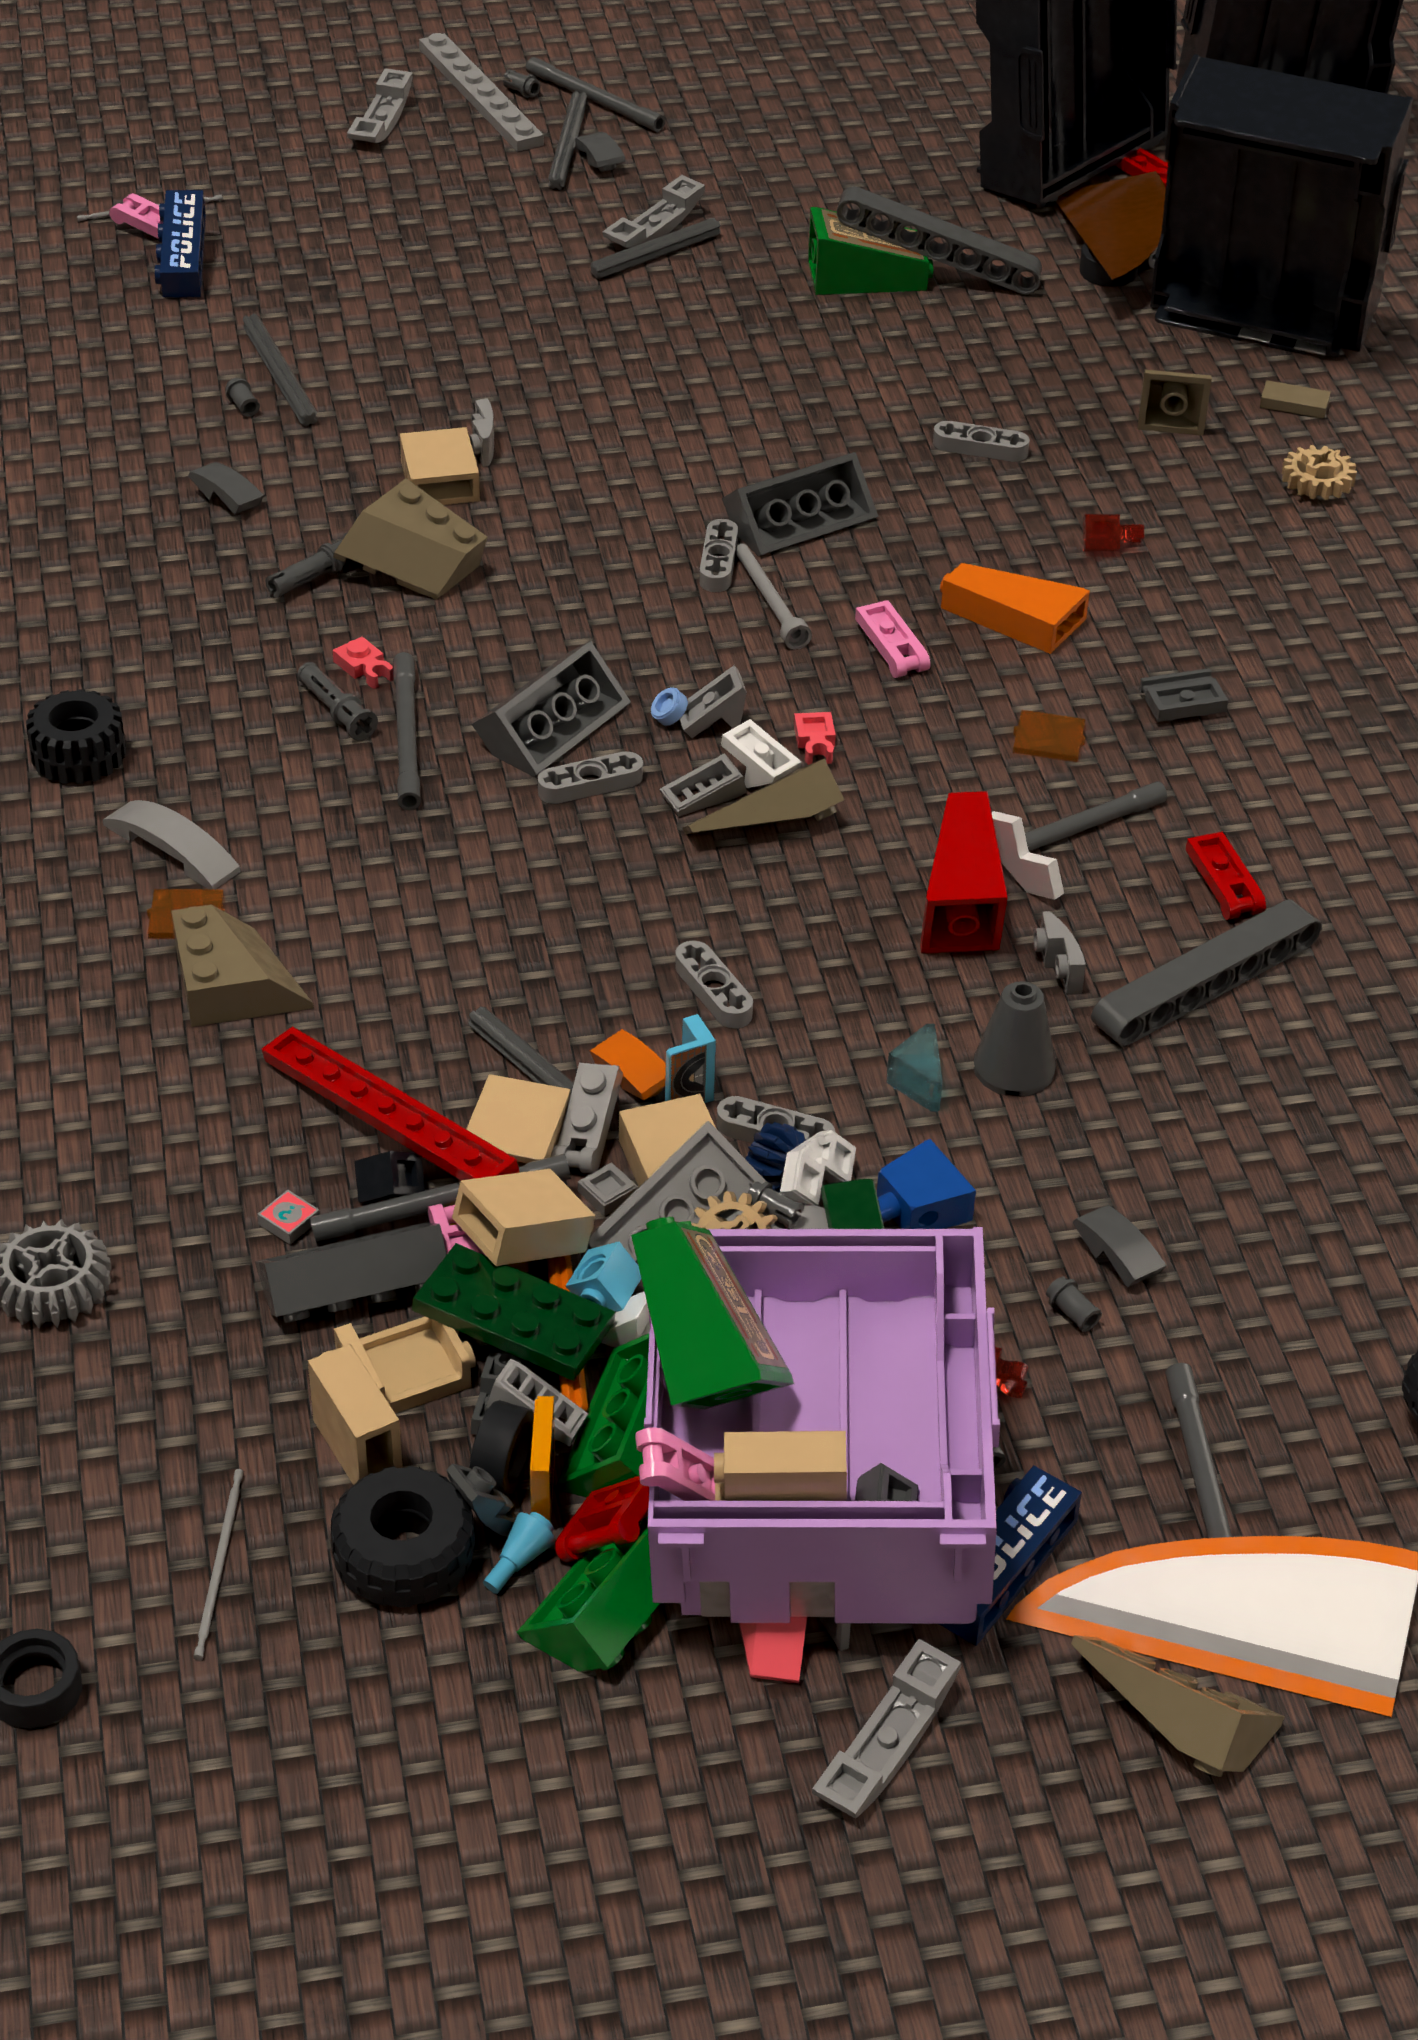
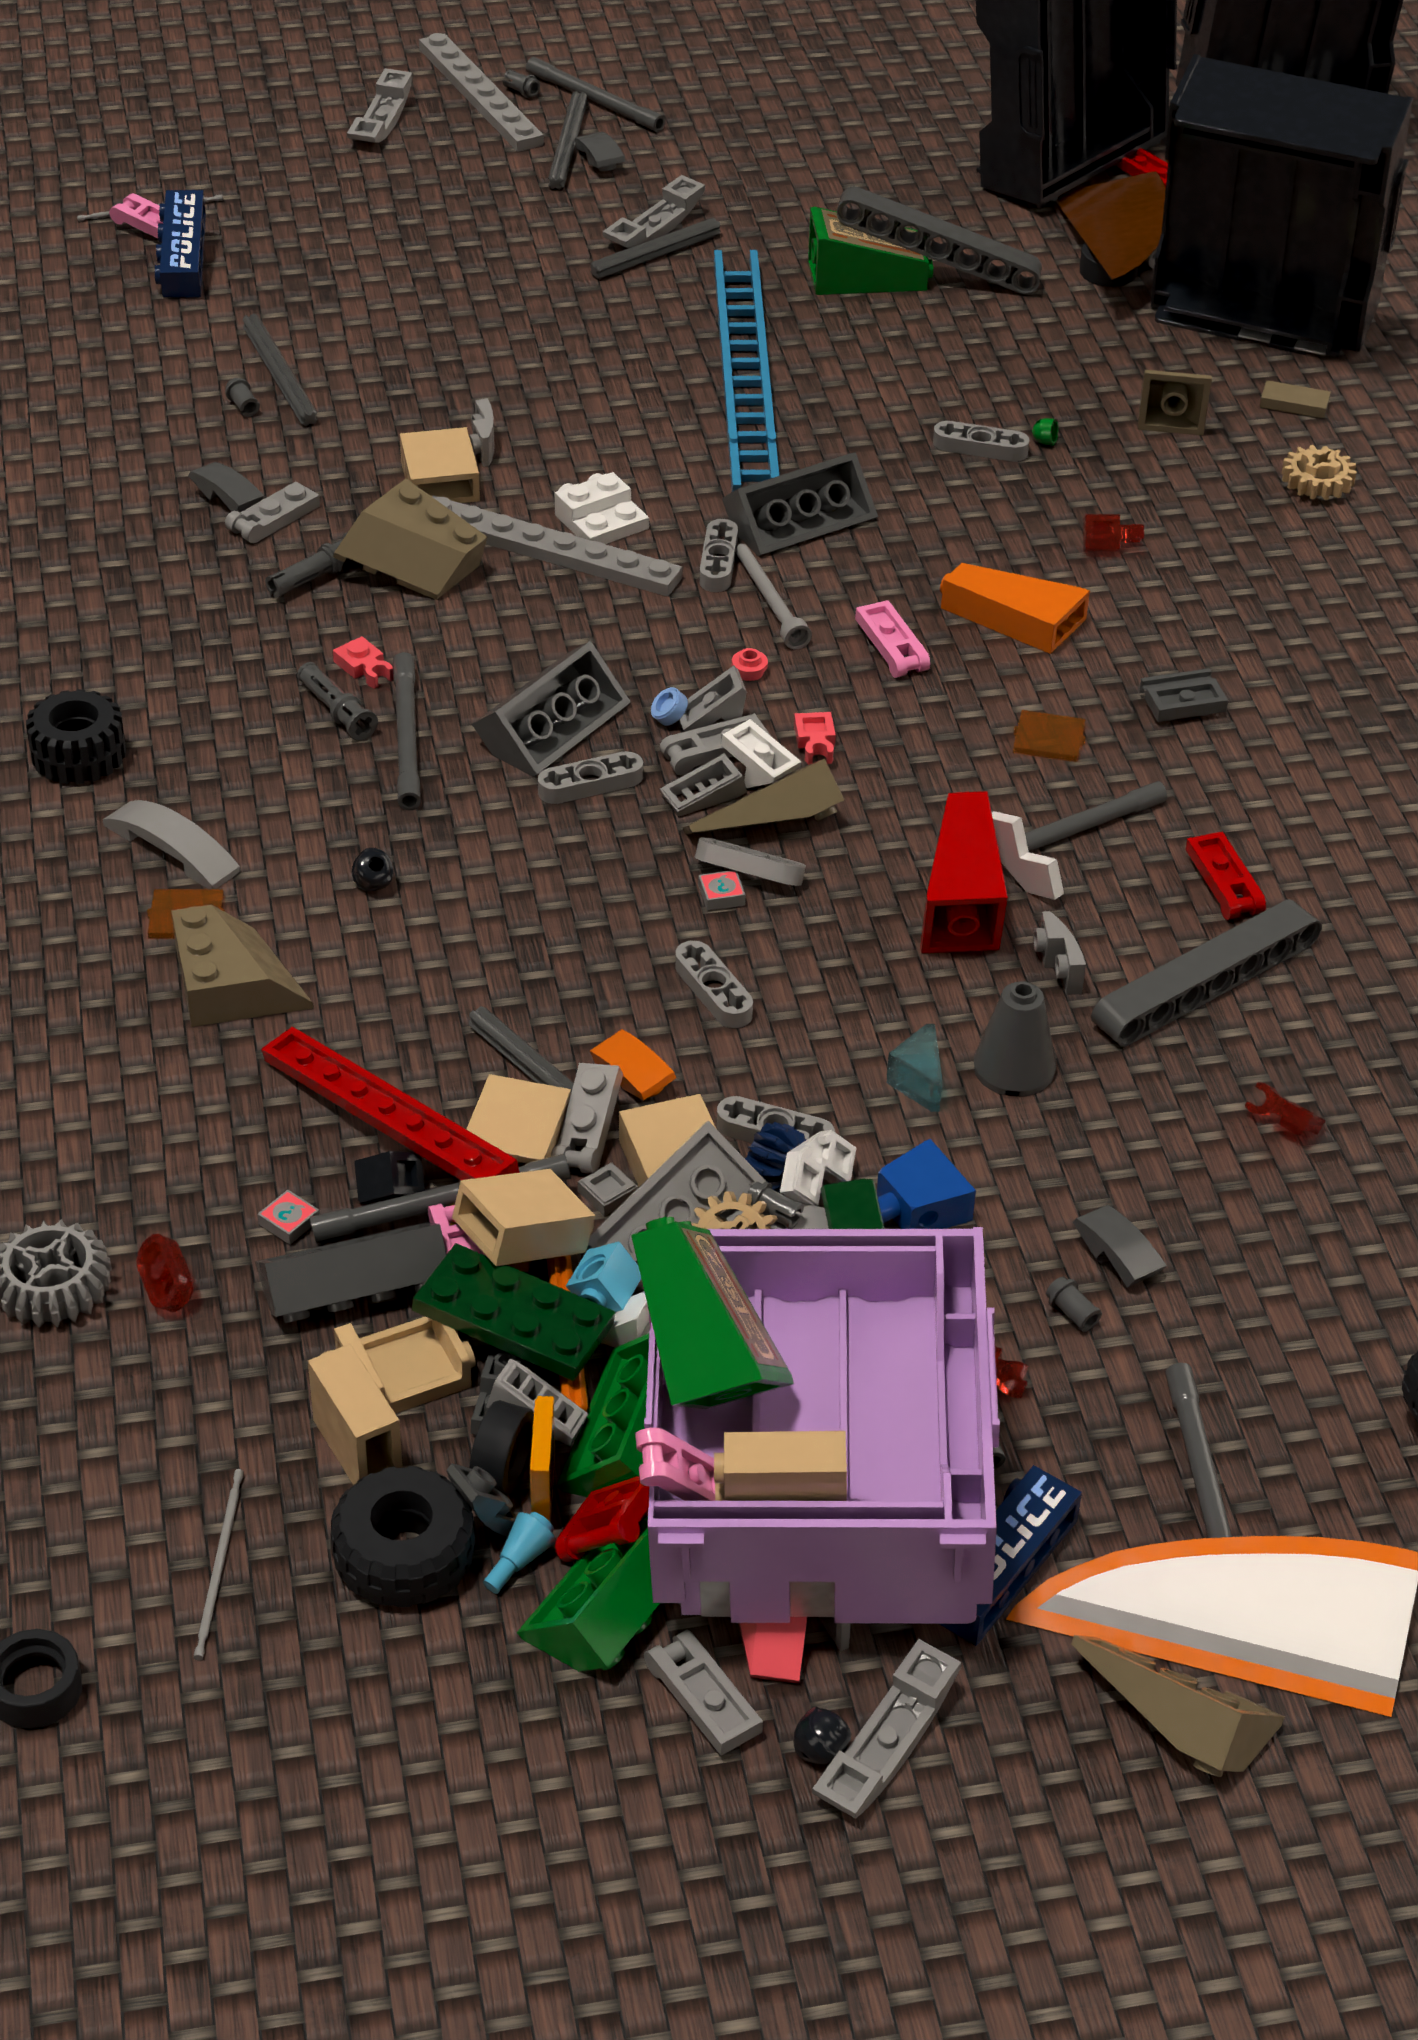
panel [665,1014,716,1103] -> none
dark grey slope [855,1463,918,1501] -> none
none -> clear red plate [136,1234,193,1312]
none -> light grey plate [225,481,320,544]
none -> black piece [352,848,394,891]
none -> light grey plate [432,495,683,597]
none -> white plate [554,472,649,544]
none -> light grey plate [644,1630,763,1756]
none -> light grey plate [660,713,770,775]
none -> light grey beam [695,837,806,886]
none -> light grey tile [698,870,746,911]
none -> dark azure ladder [714,250,780,492]
none -> coral plate [732,648,768,681]
none -> black piece [793,1706,851,1765]
none -> green hinge [1032,418,1059,446]
none -> clear red plate [1245,1082,1326,1136]

